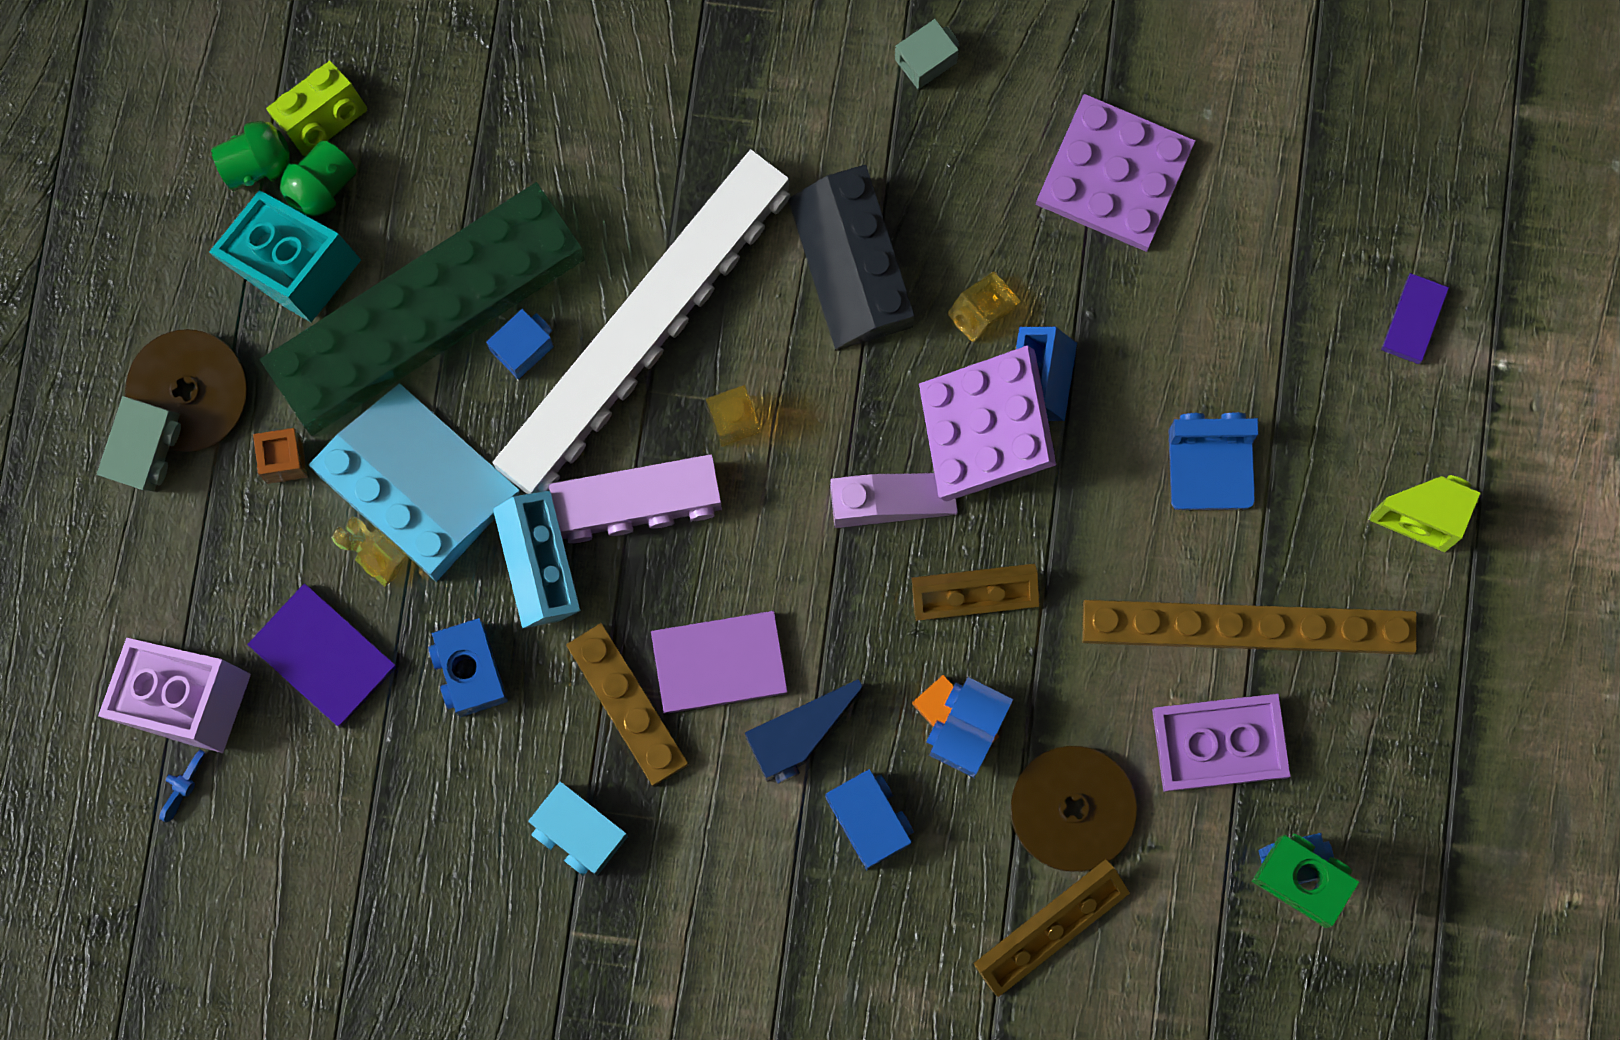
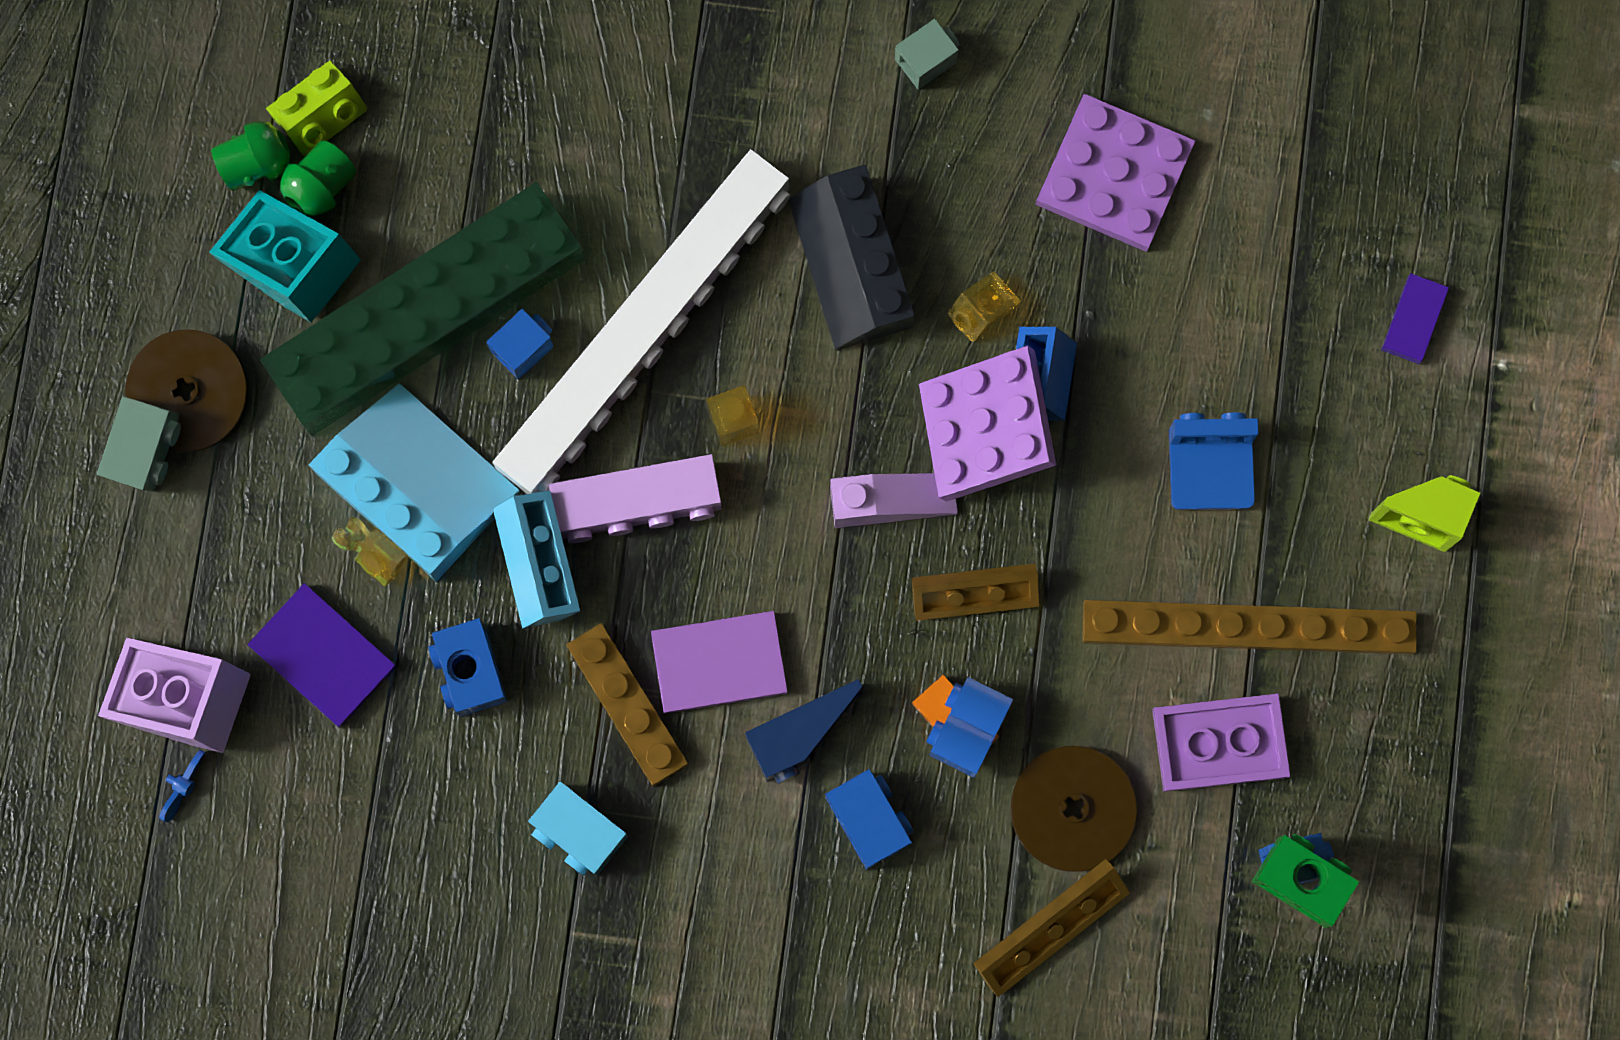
dark orange brick [253,428,308,484] -> none

